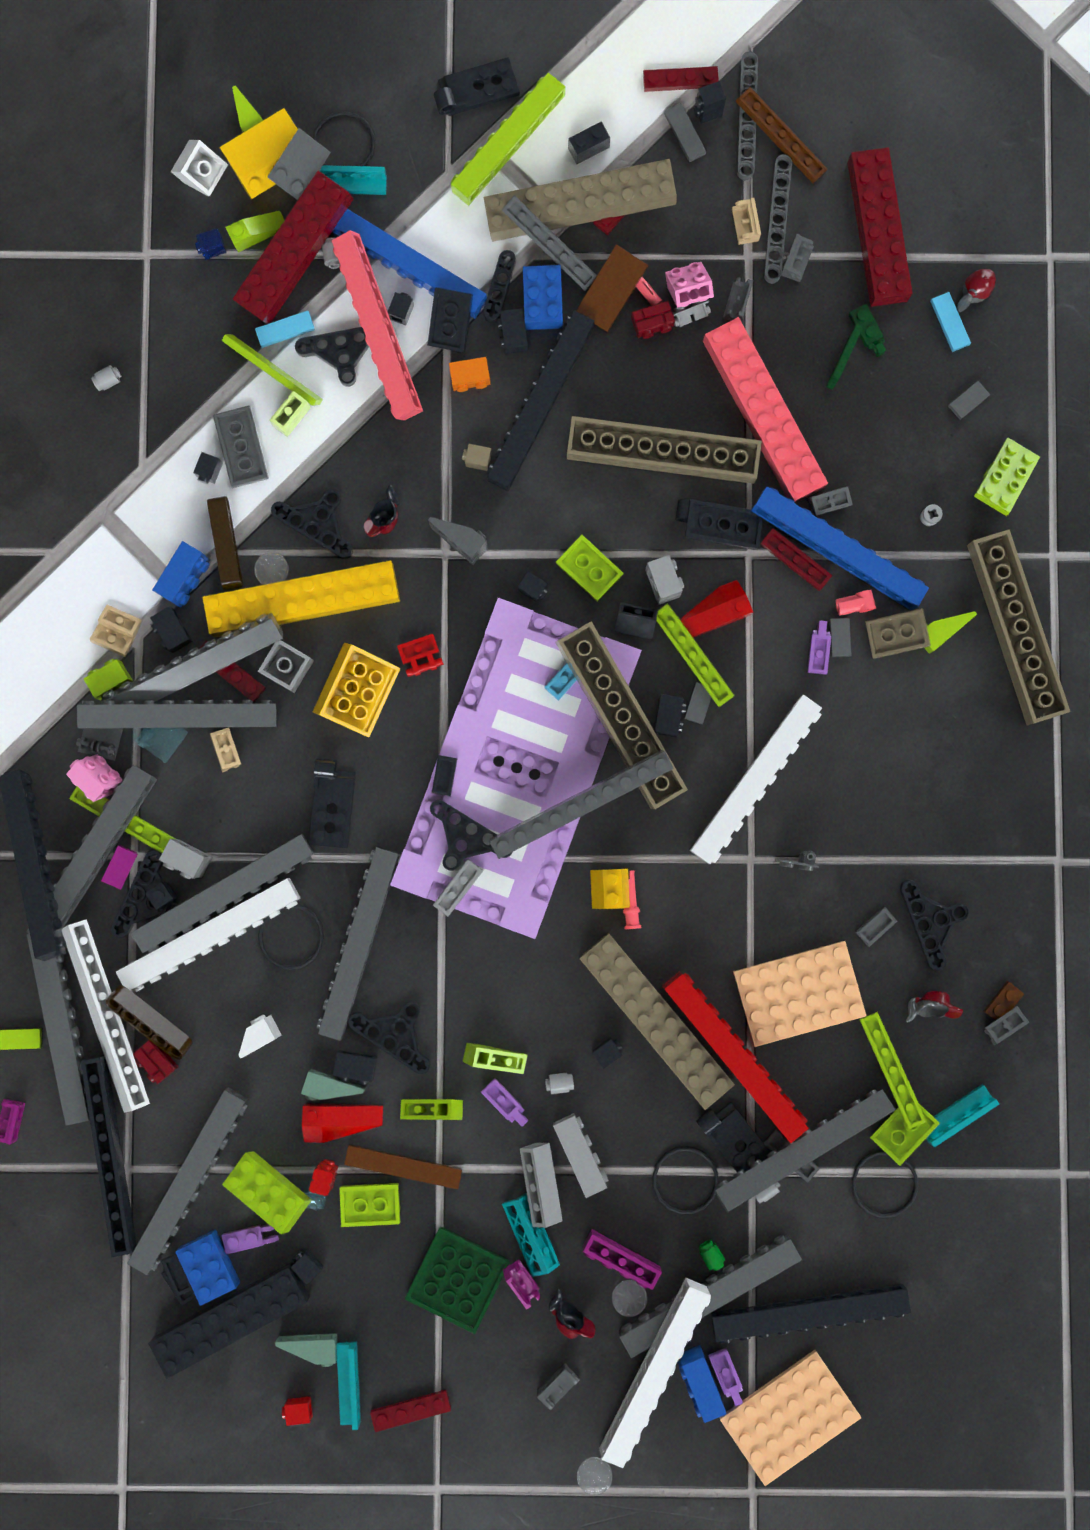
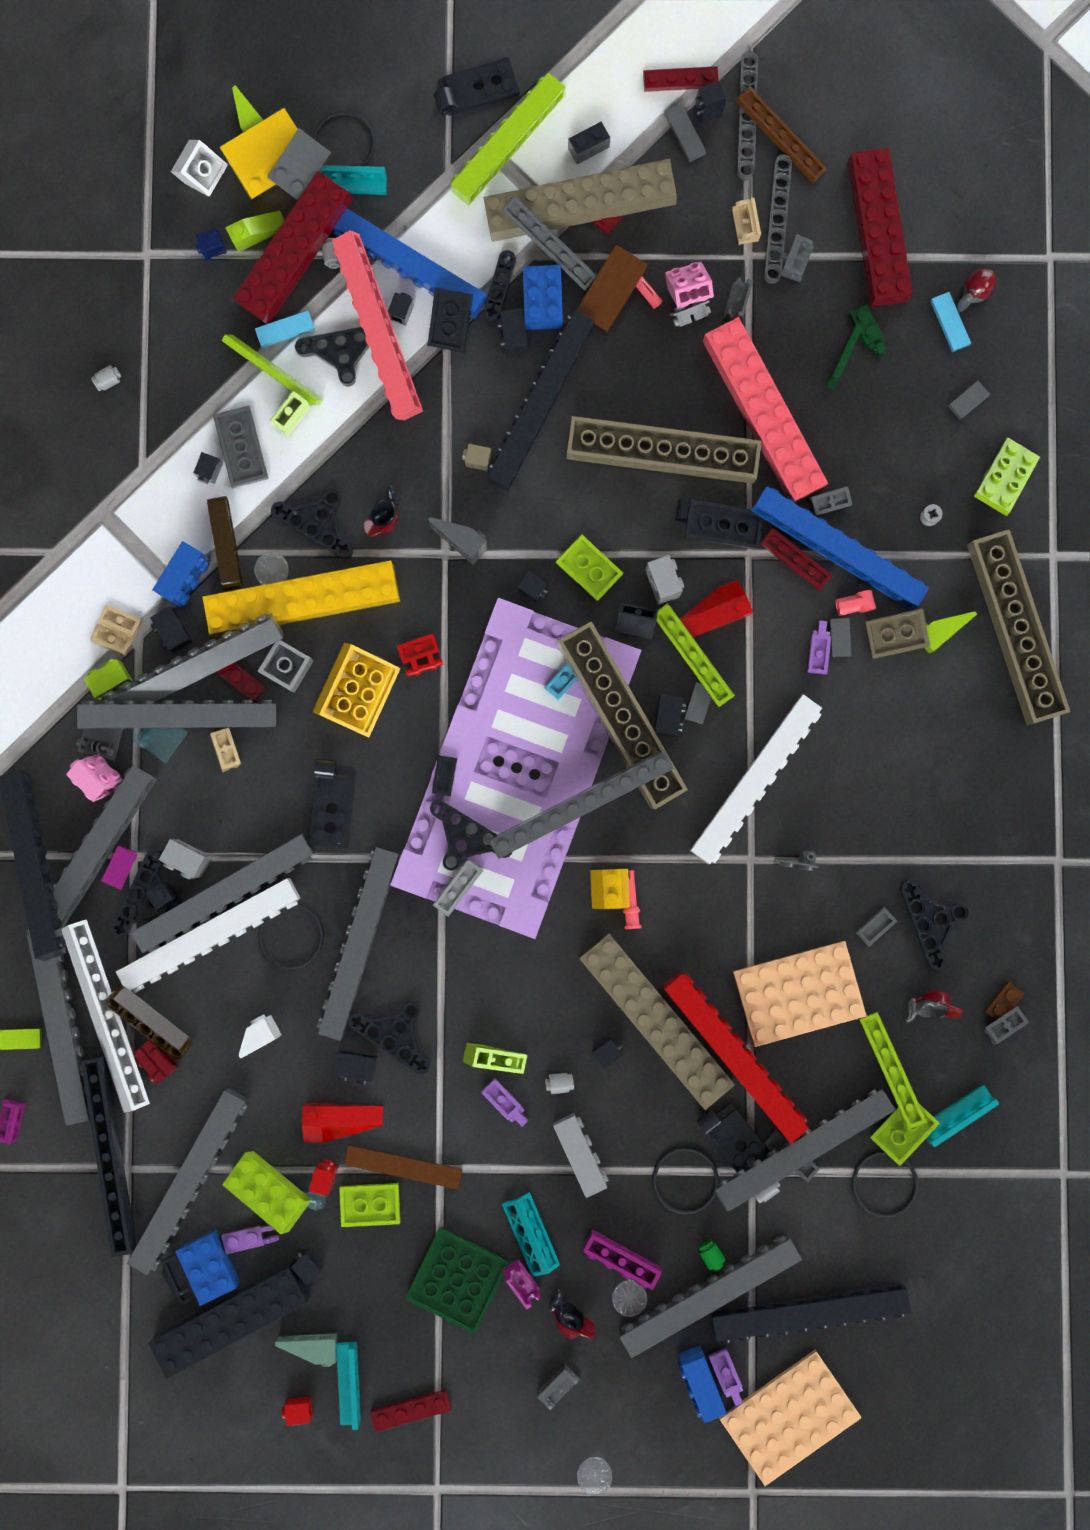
lime tile [69,786,176,853] -> none
sand green slope [301,1069,366,1101] -> none
lime slope [400,1099,463,1120] -> none
orange brick [449,357,491,392] -> none
light grey brick [520,1143,563,1228] -> none
white brick [599,1278,711,1468] -> none
dark red brick [631,301,675,339] -> none

